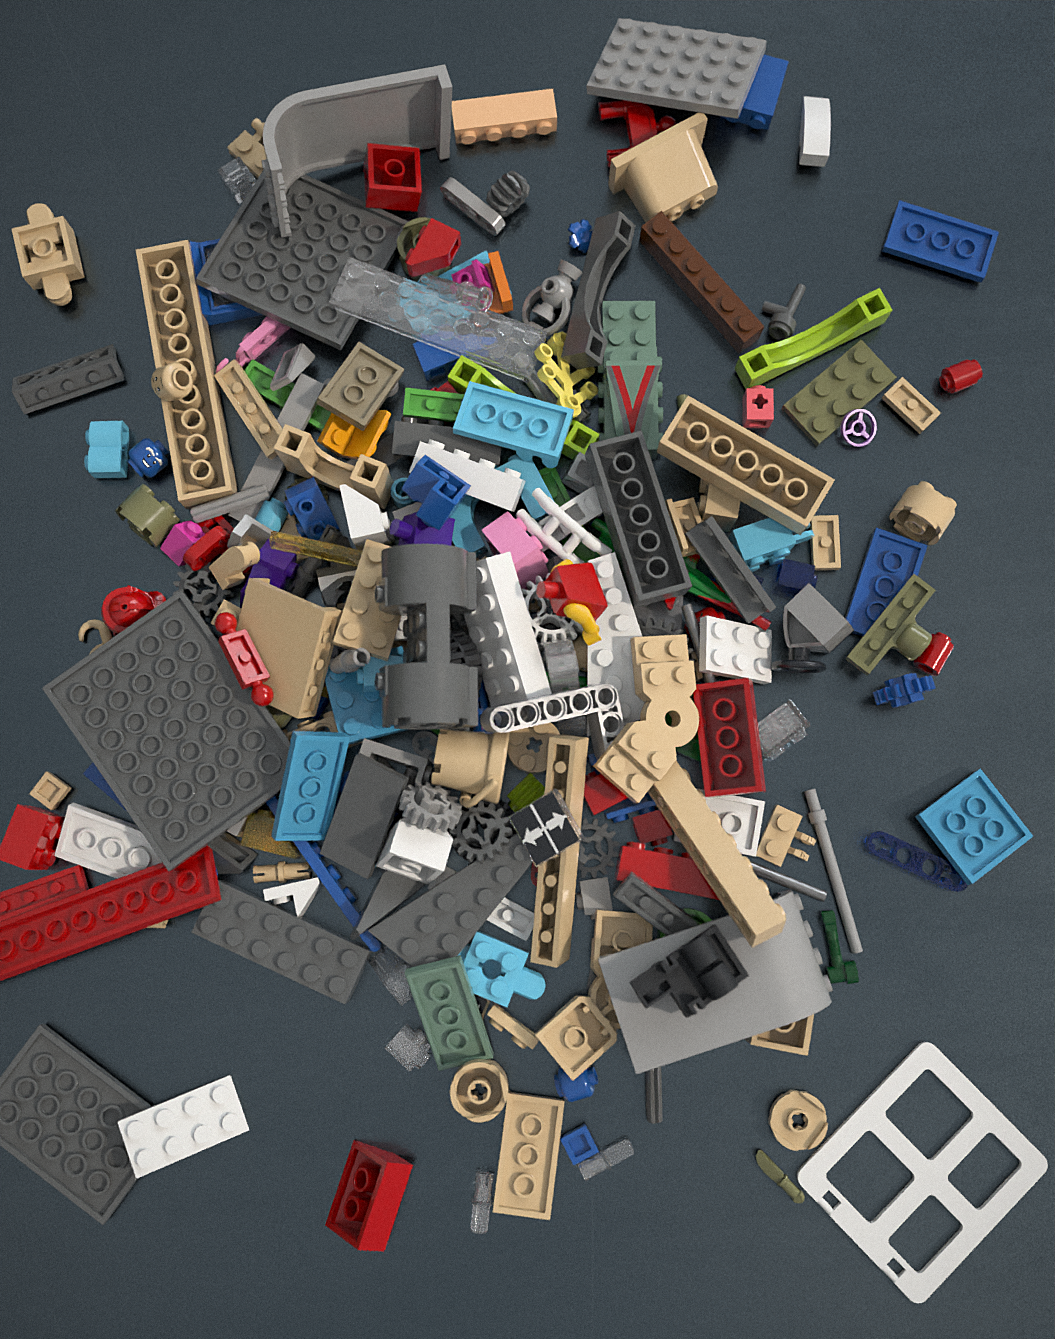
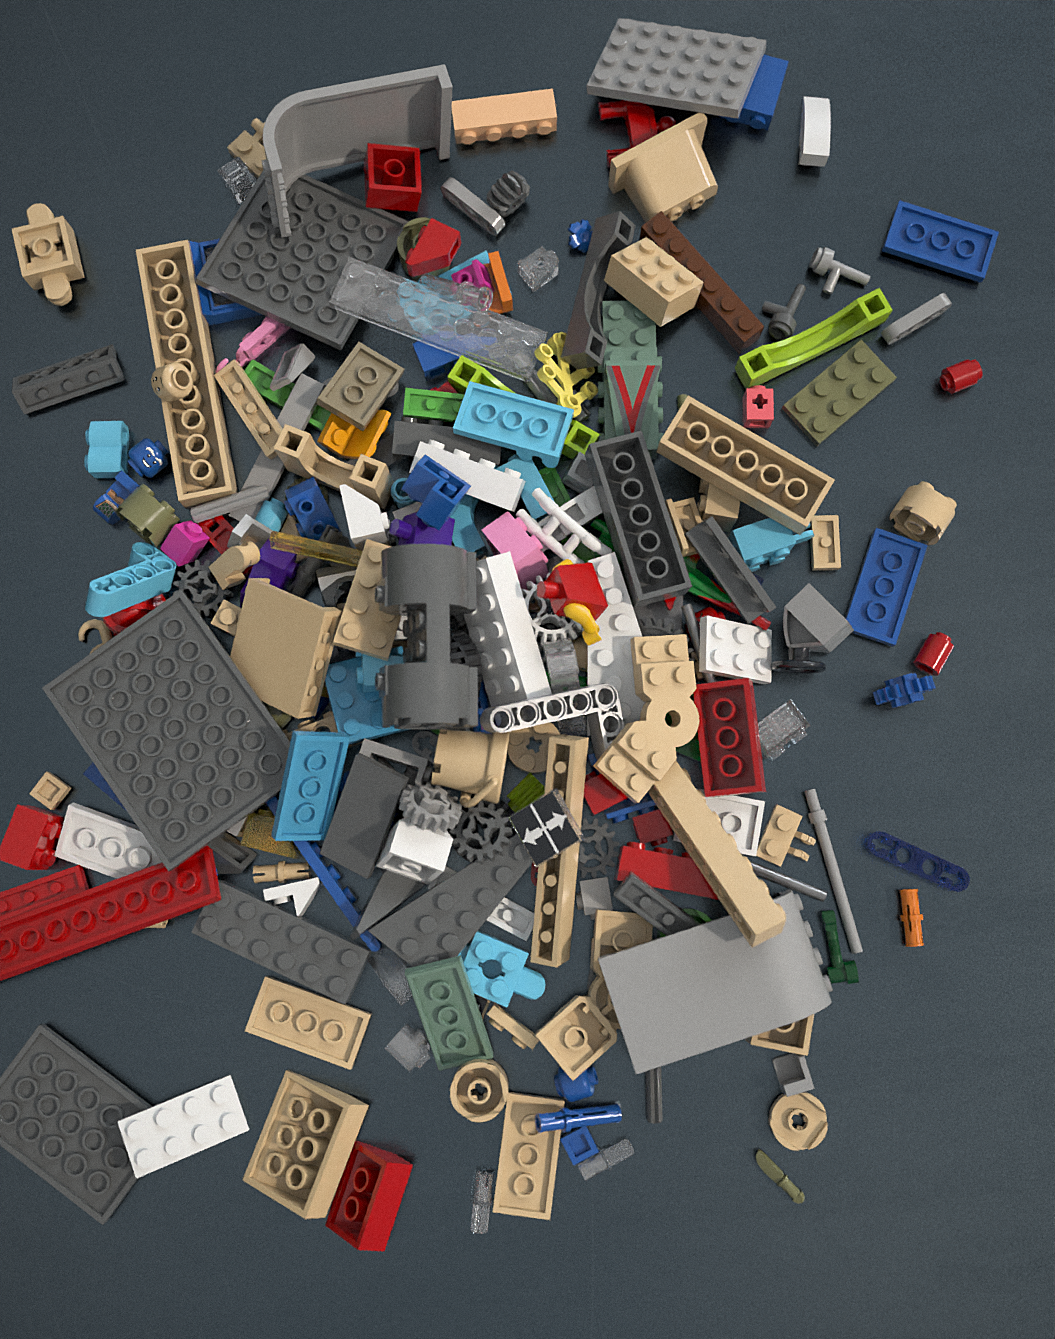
red beam [183,526,231,571] -> none
red plate [214,612,274,707] -> none
light grey pin [329,648,370,674] -> none
light grey piece [522,259,582,337] -> none
black plate [629,924,749,1018] -> none
clear blue brick [773,558,818,595] -> none
white window [797,1042,1048,1303] -> none
piece [840,409,877,447] -> none
olive plate [845,574,936,675] -> none
tan plate [882,377,941,434] -> none
dark azure plate [915,768,1033,885] -> none
none -> medium azure beam [85,542,177,617]
none -> blue leg [93,470,139,525]
none -> tan slope [243,1070,369,1219]
none -> tan plate [245,976,372,1070]
none -> clear brick [518,246,559,292]
none -> blue pin [535,1103,622,1133]
none -> tan brick [604,237,704,327]
none -> light grey panel [772,1053,815,1097]
none -> light grey piece [809,247,870,294]
none -> light grey beam [881,293,952,345]
none -> orange pin [899,889,924,947]

